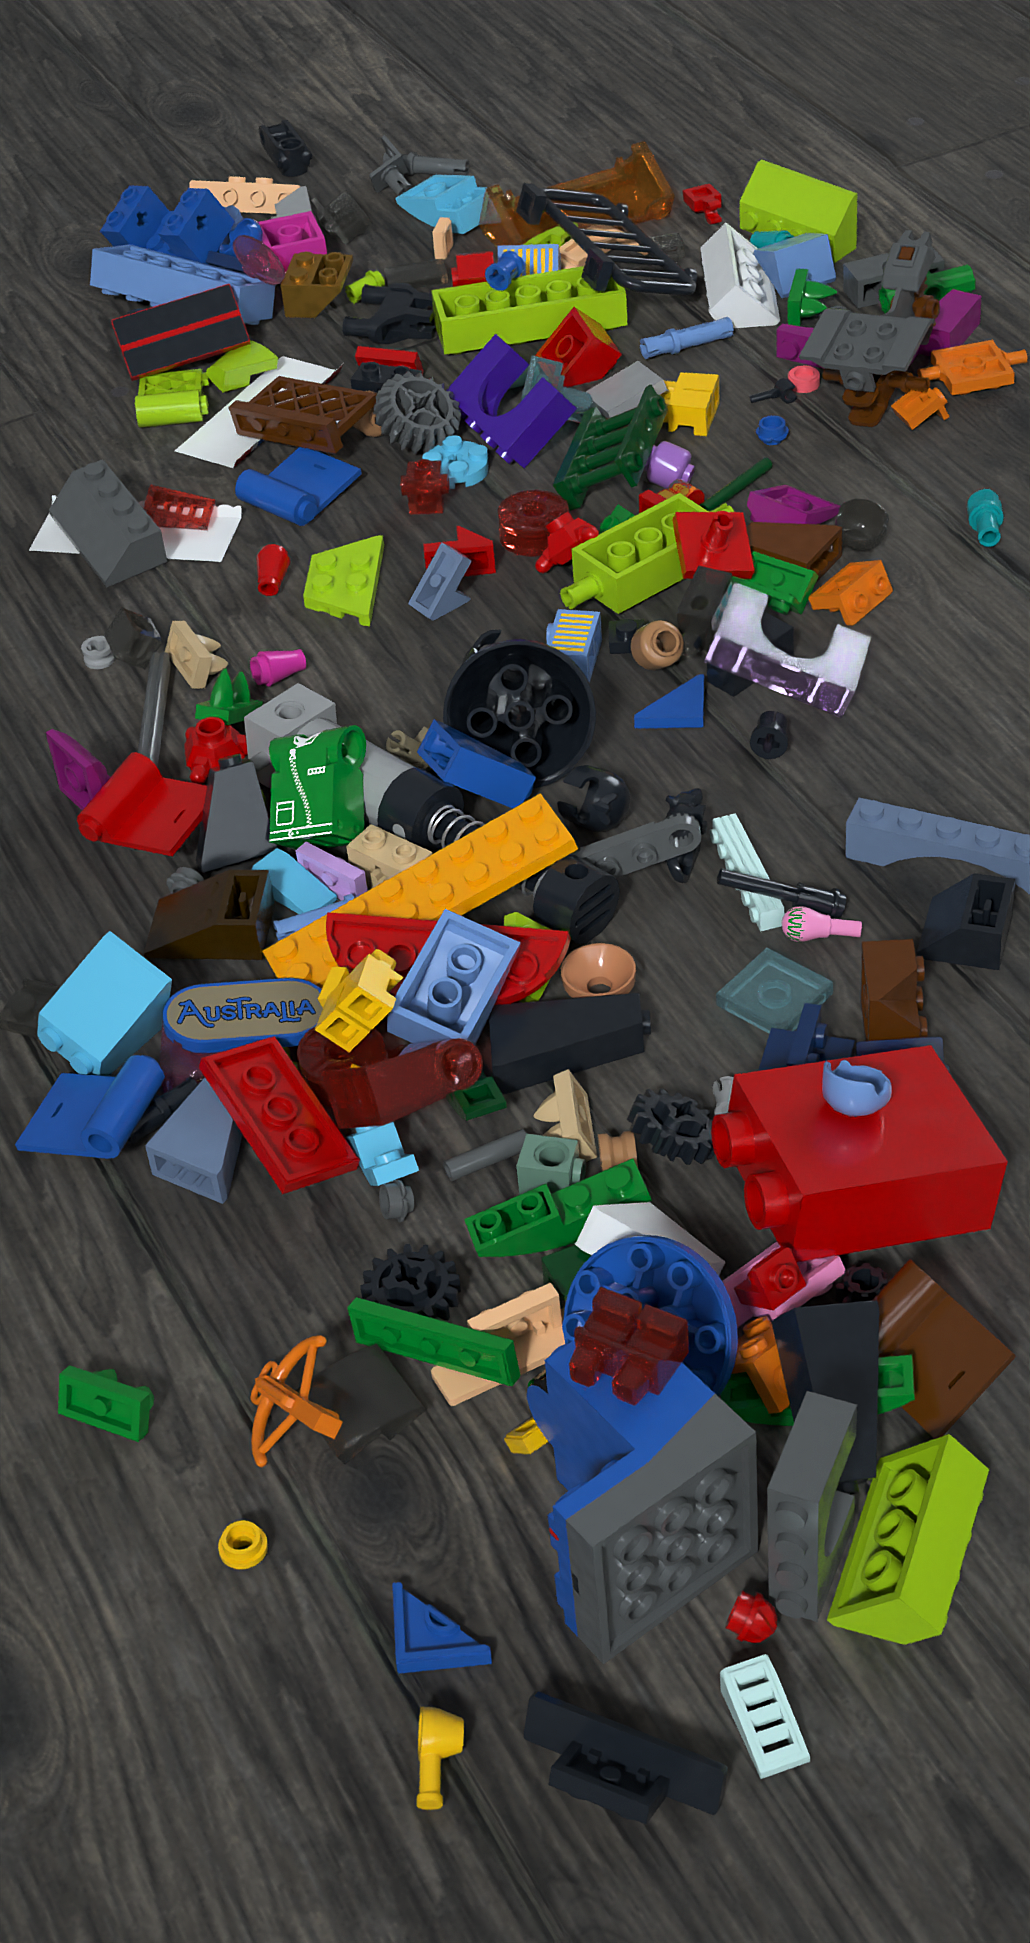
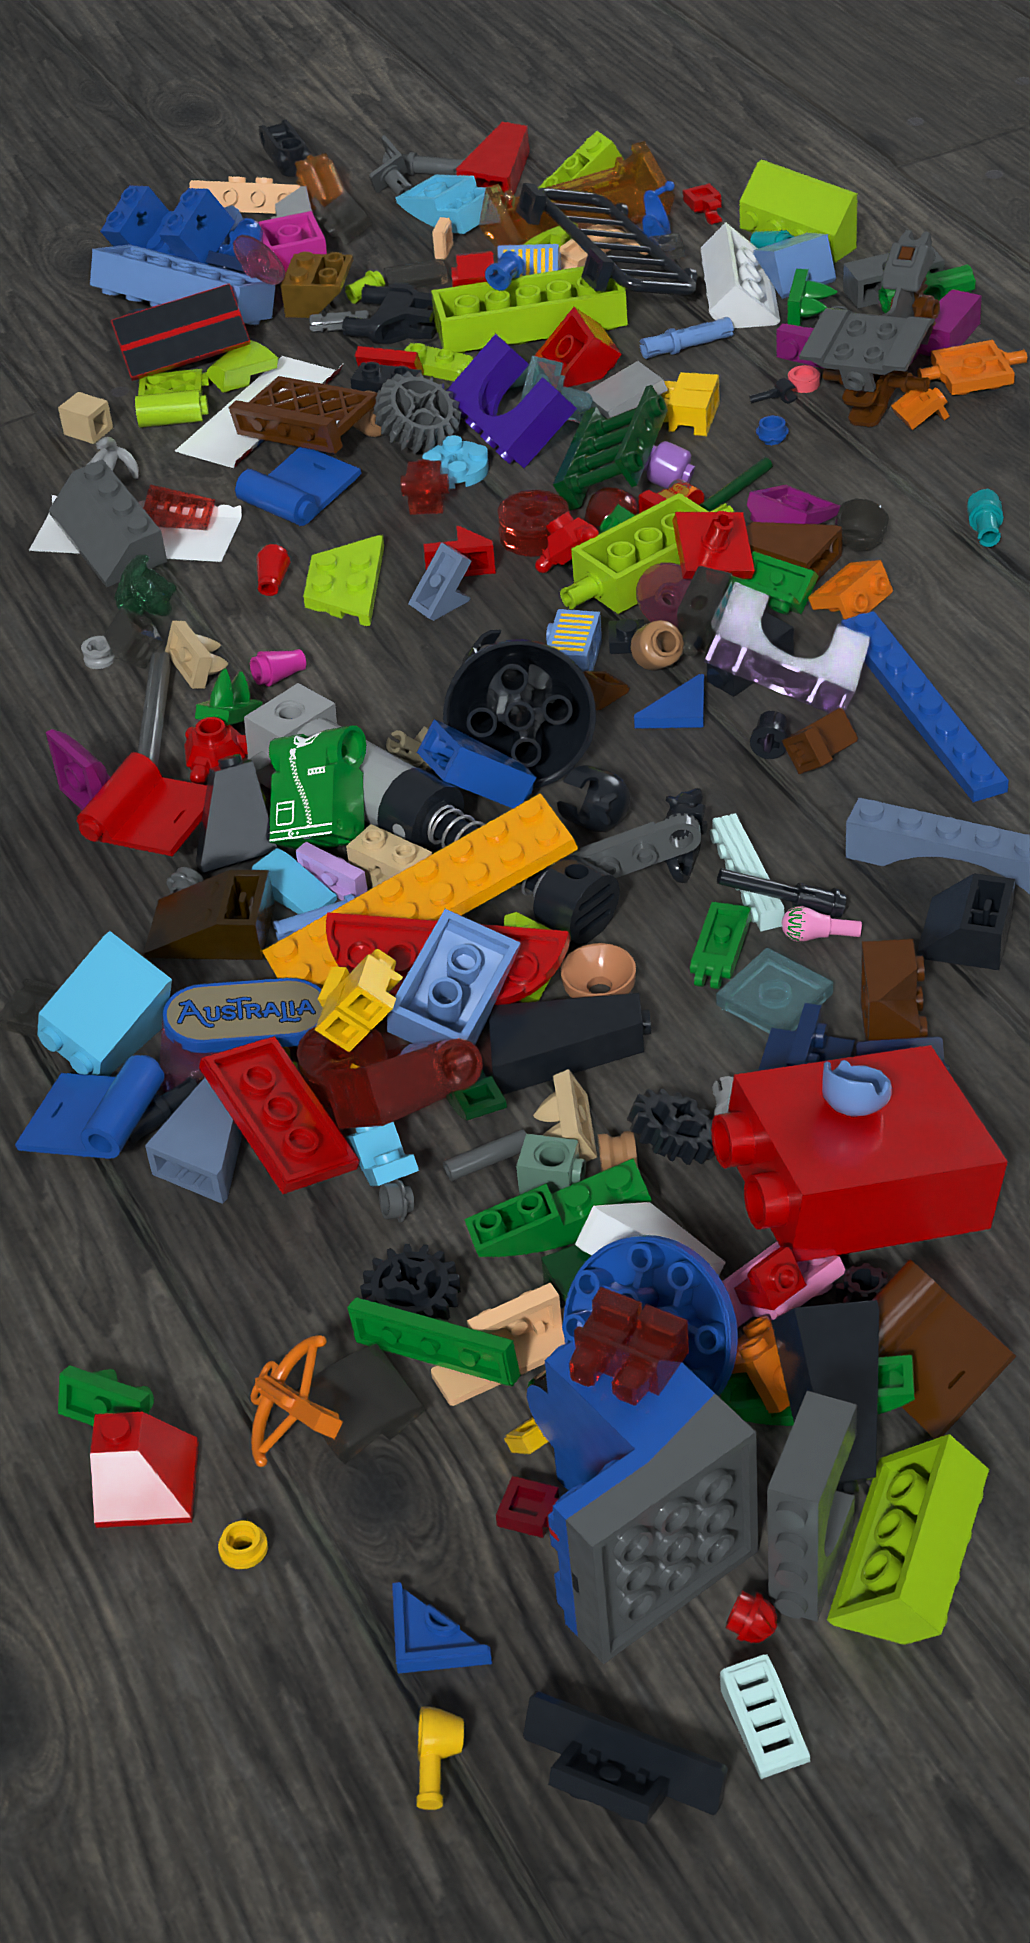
none -> tan brick [58,392,113,444]
none -> light grey piece [88,436,139,479]
none -> red slope [90,1412,199,1528]
none -> clear green hair [114,554,176,617]
none -> clear orange piece [295,153,348,210]
none -> dark grey axle [309,310,369,333]
none -> lime hinge [403,343,473,382]
none -> red slope [456,122,529,204]
none -> dark red plate [496,1476,559,1538]
none -> lime slope [538,131,627,203]
none -> reddish brown slope [583,671,630,710]
none -> clear red hair [584,487,639,527]
none -> clear pink dish [636,563,705,630]
none -> blue helmet [643,181,675,248]
none -> green hinge [690,902,751,989]
none -> reddish brown bracket [782,708,858,774]
none -> blue plate [841,611,1009,802]

